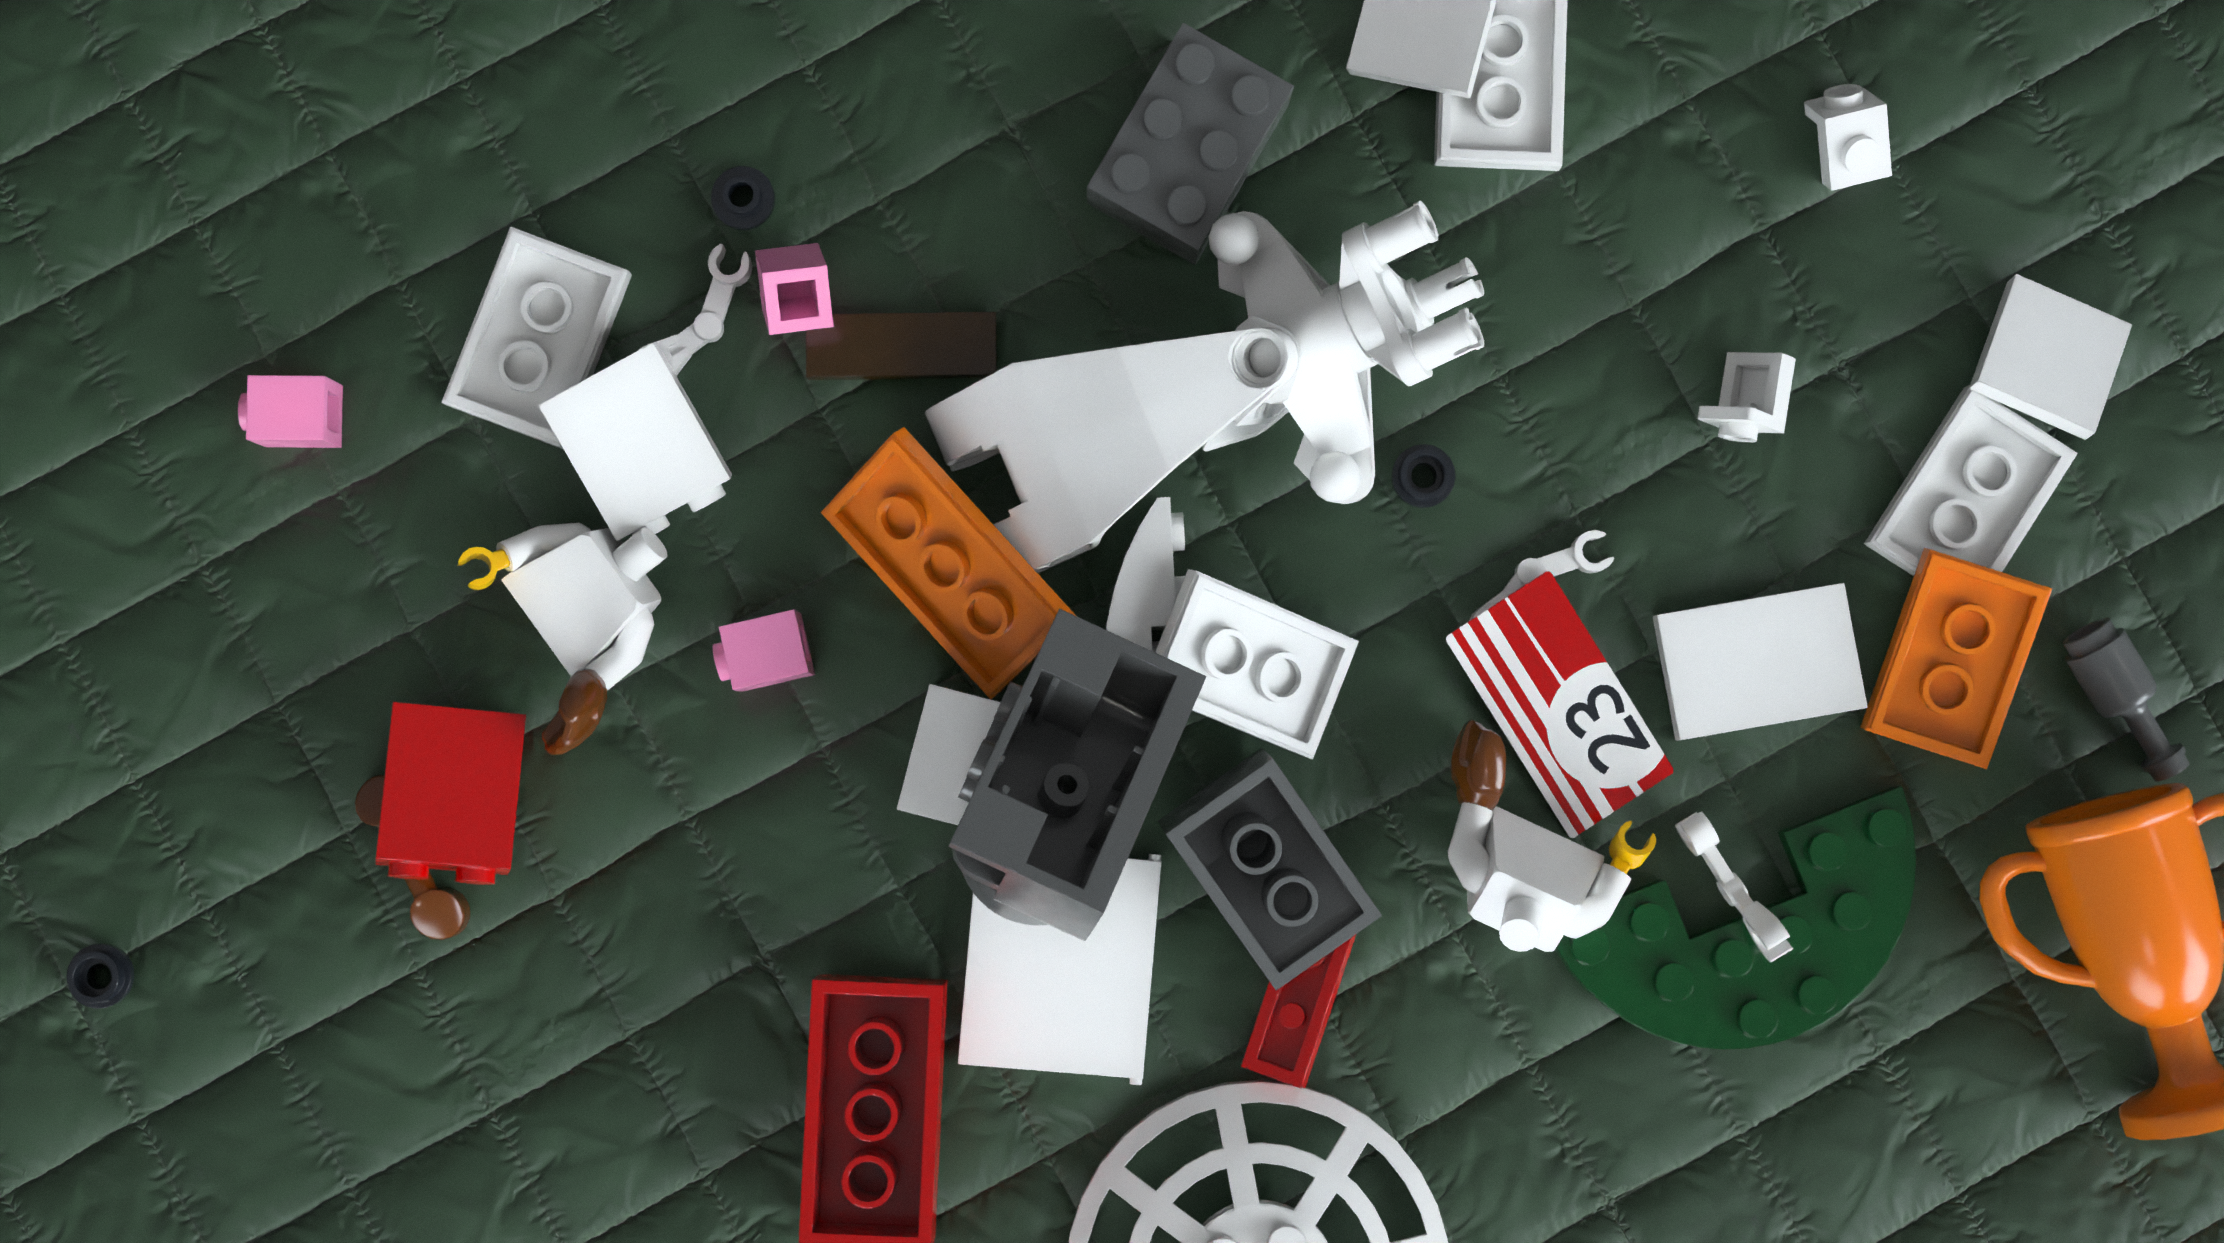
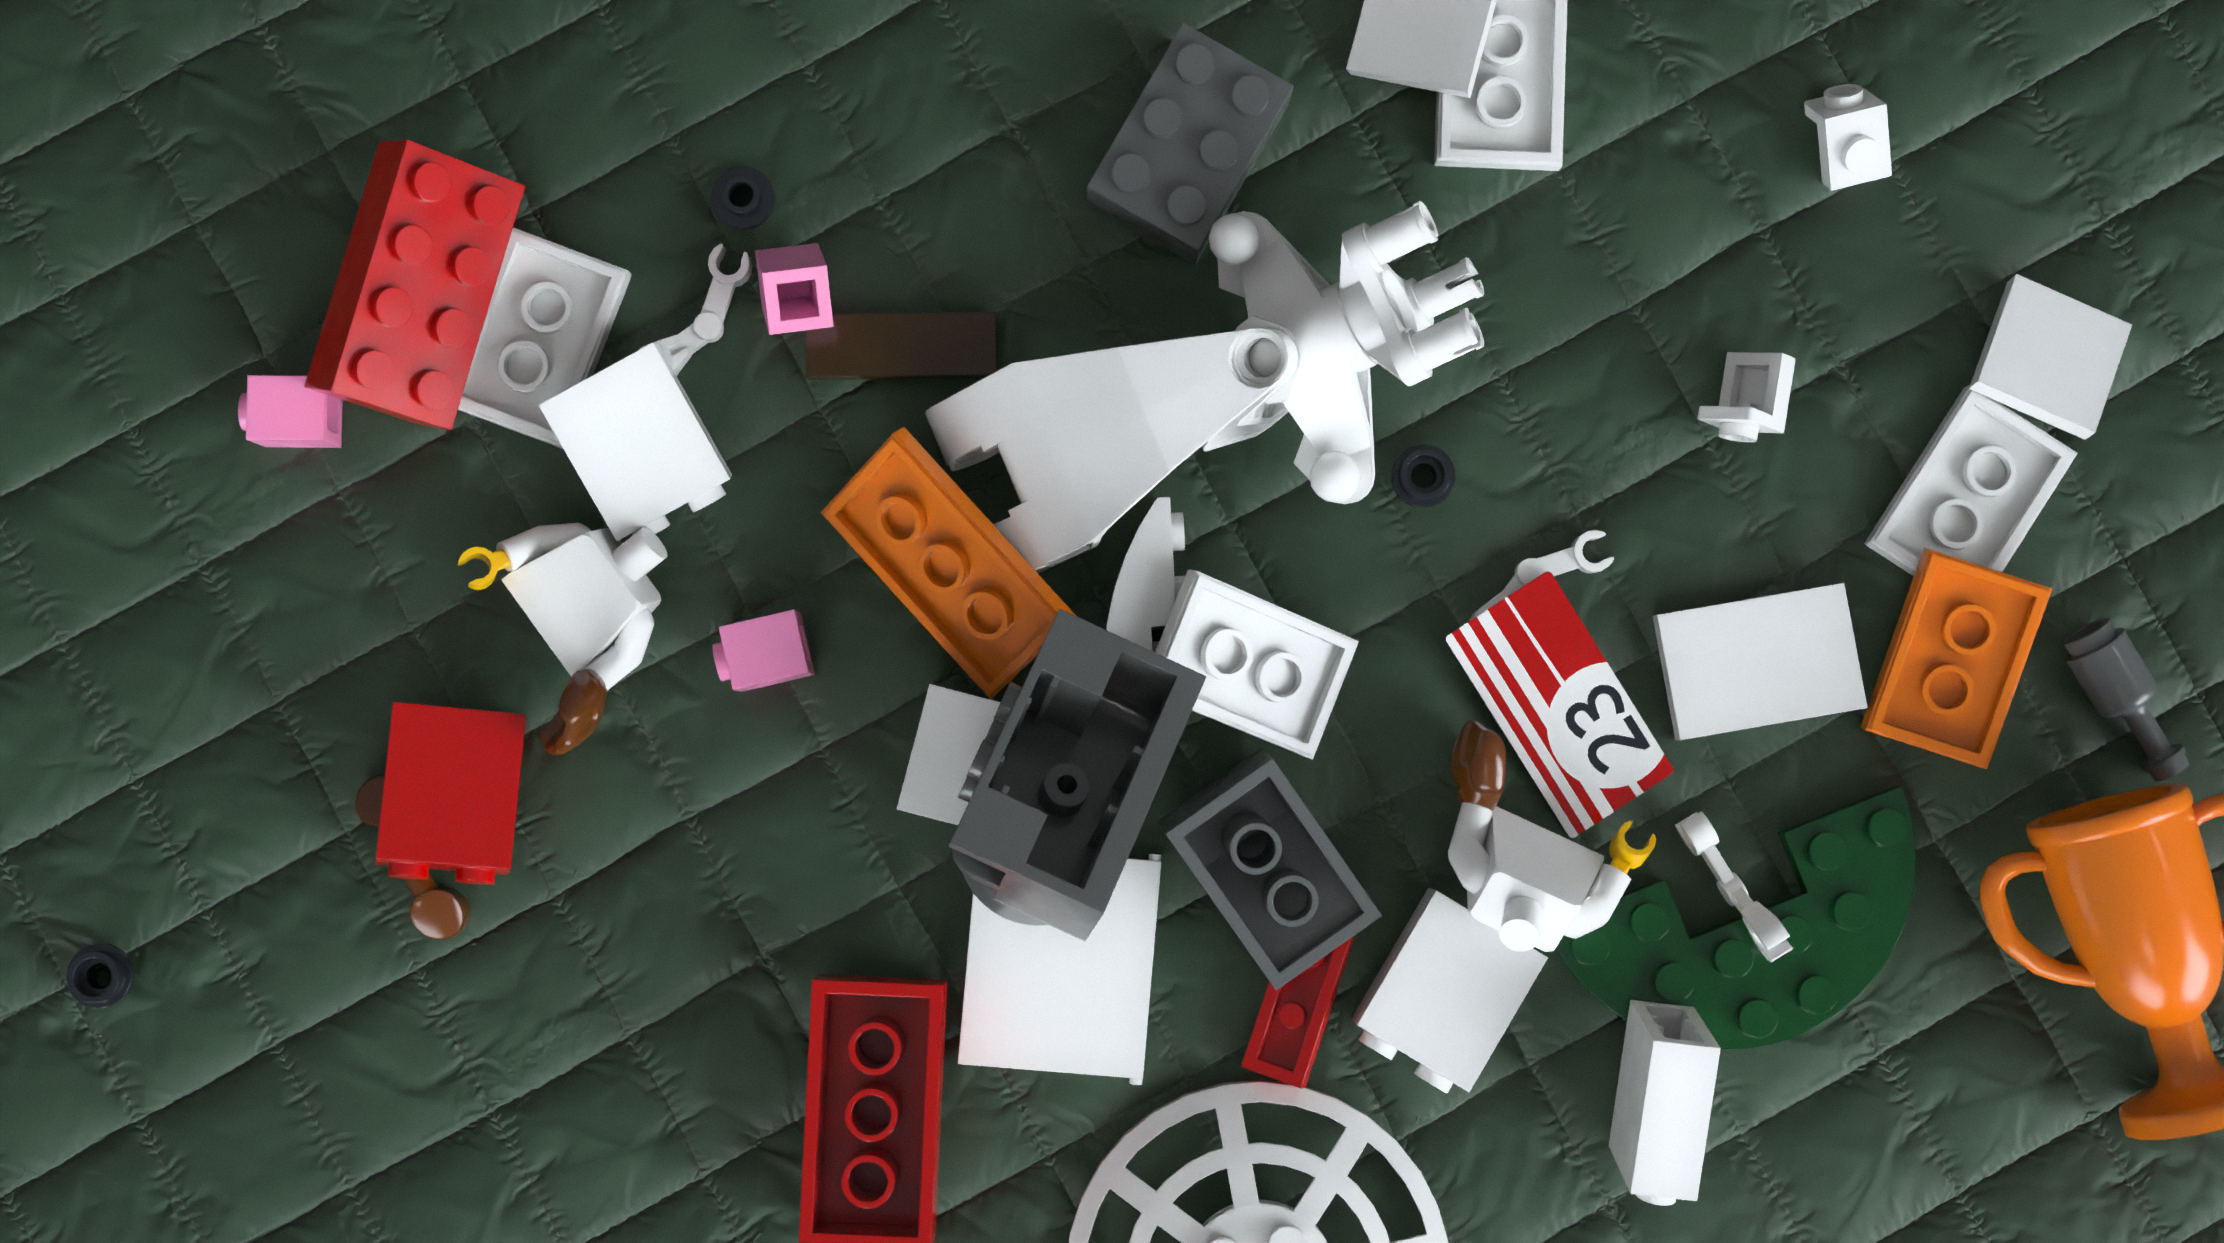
none -> red brick [304,140,525,430]
none -> white brick [1351,888,1548,1093]
none -> white brick [1609,1000,1721,1205]

